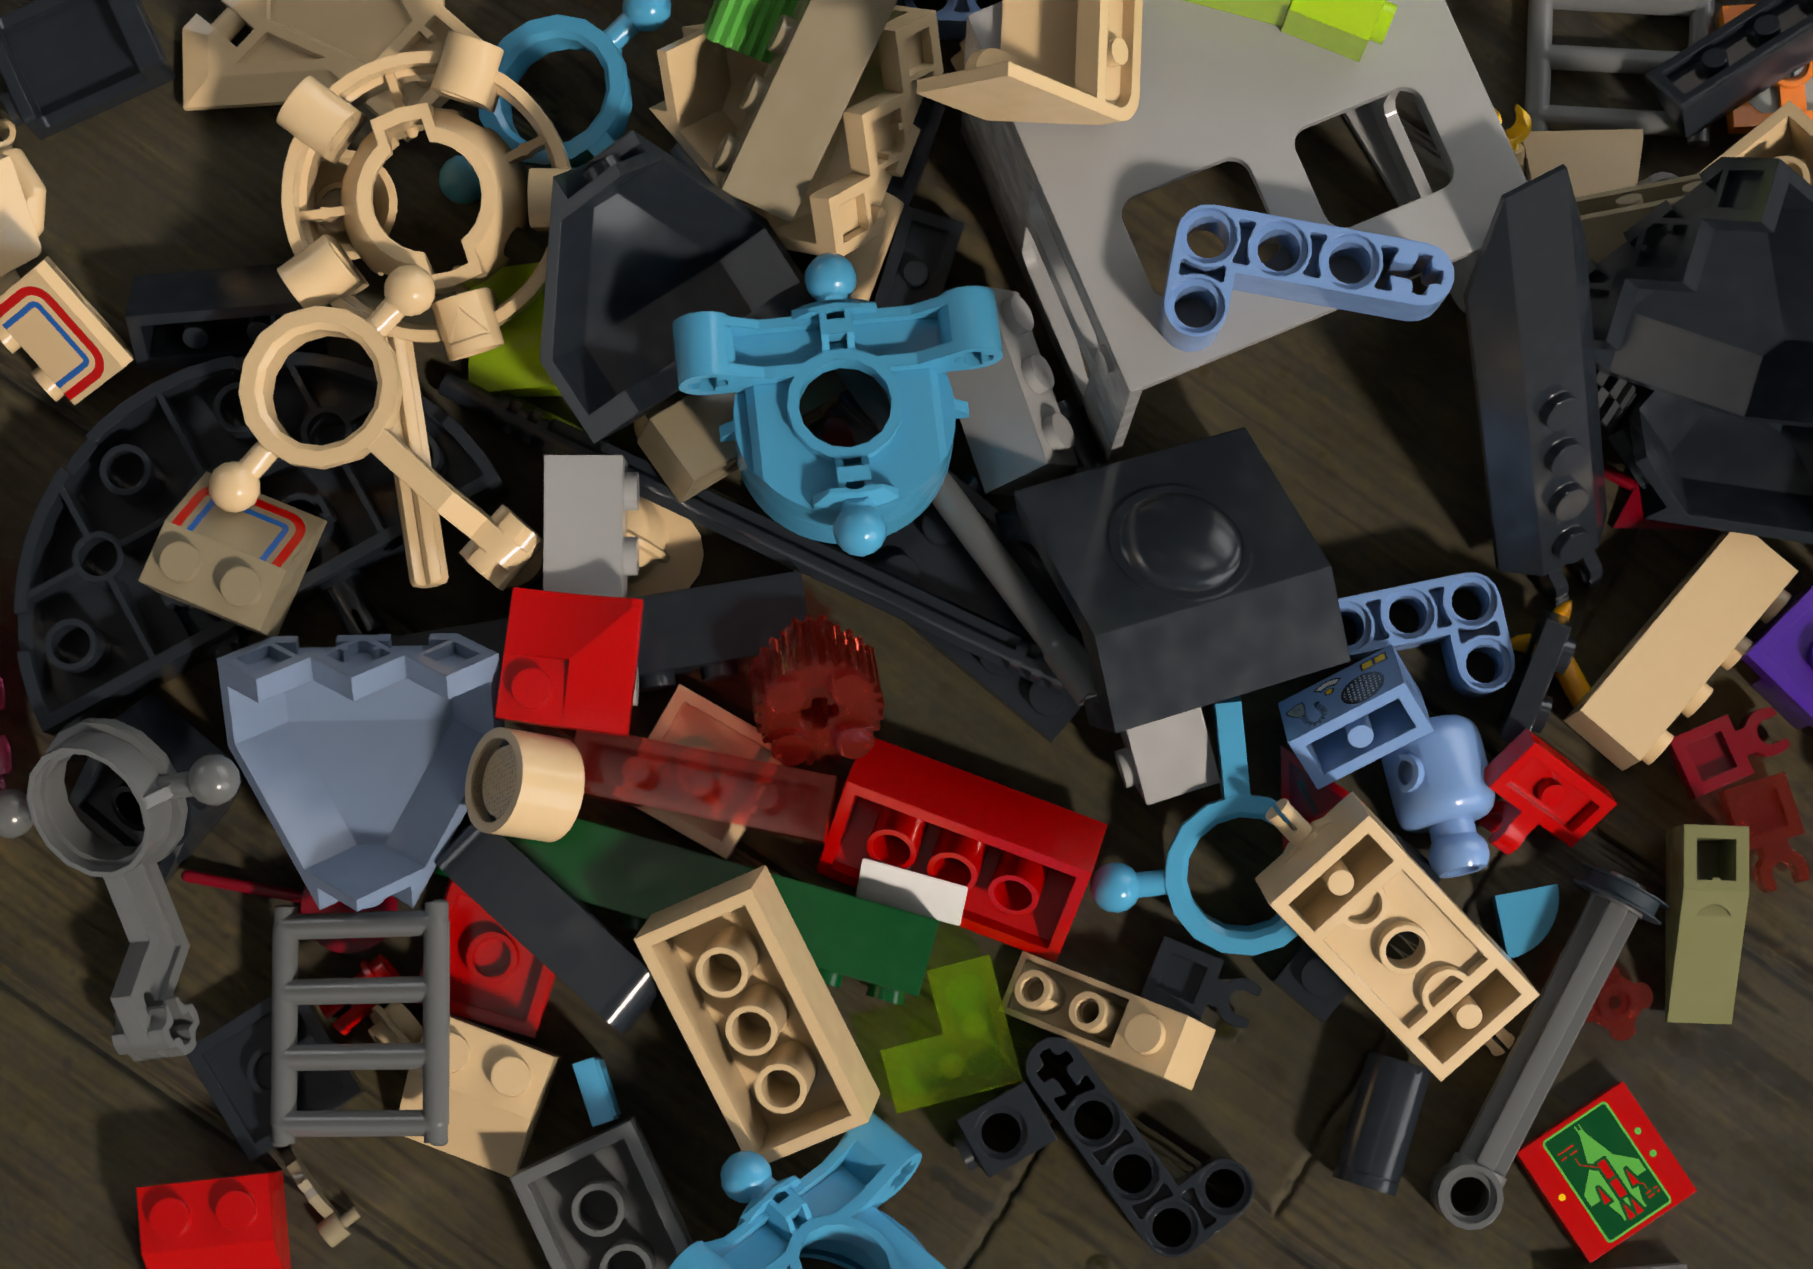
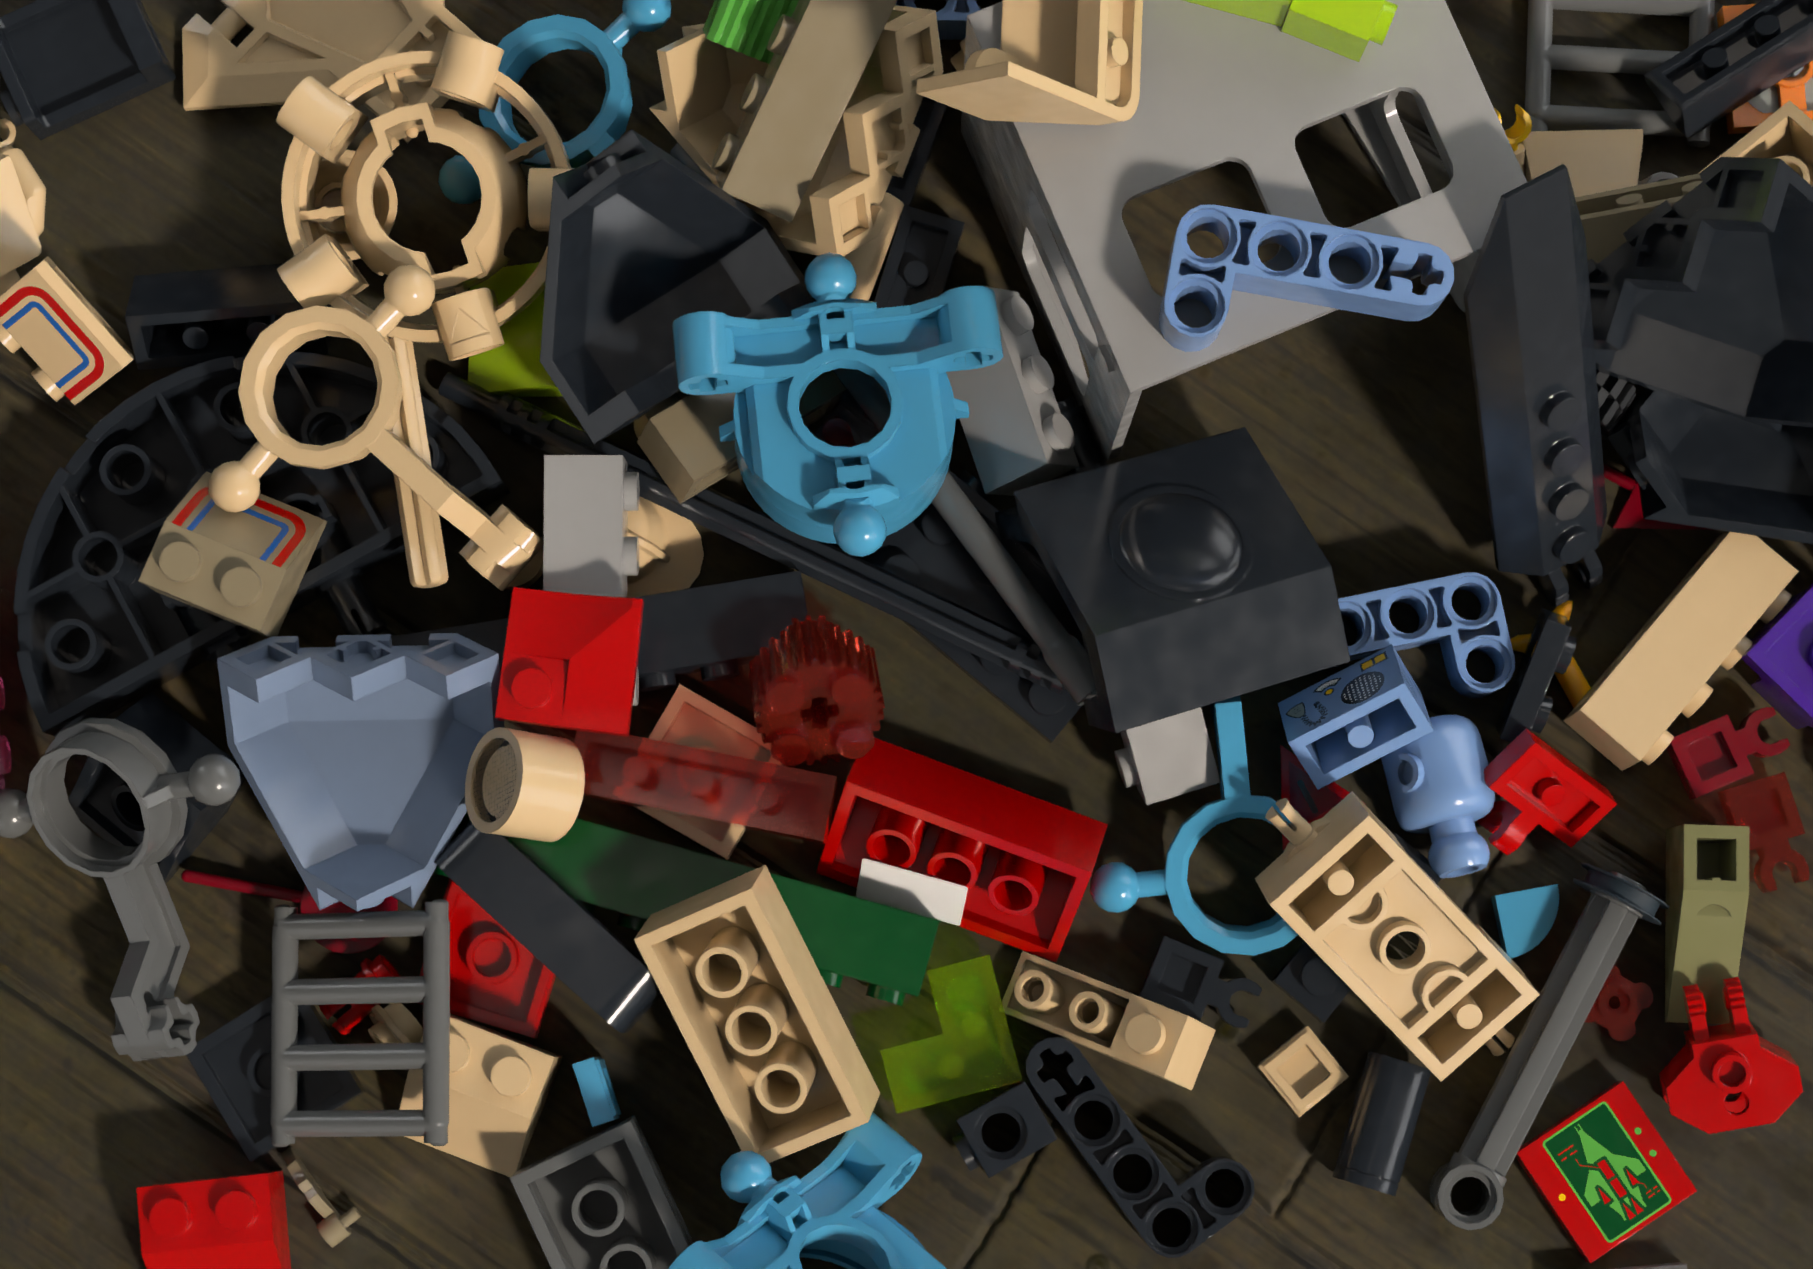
none -> tan tile [1256,1026,1349,1117]
none -> red hinge [1659,977,1803,1134]

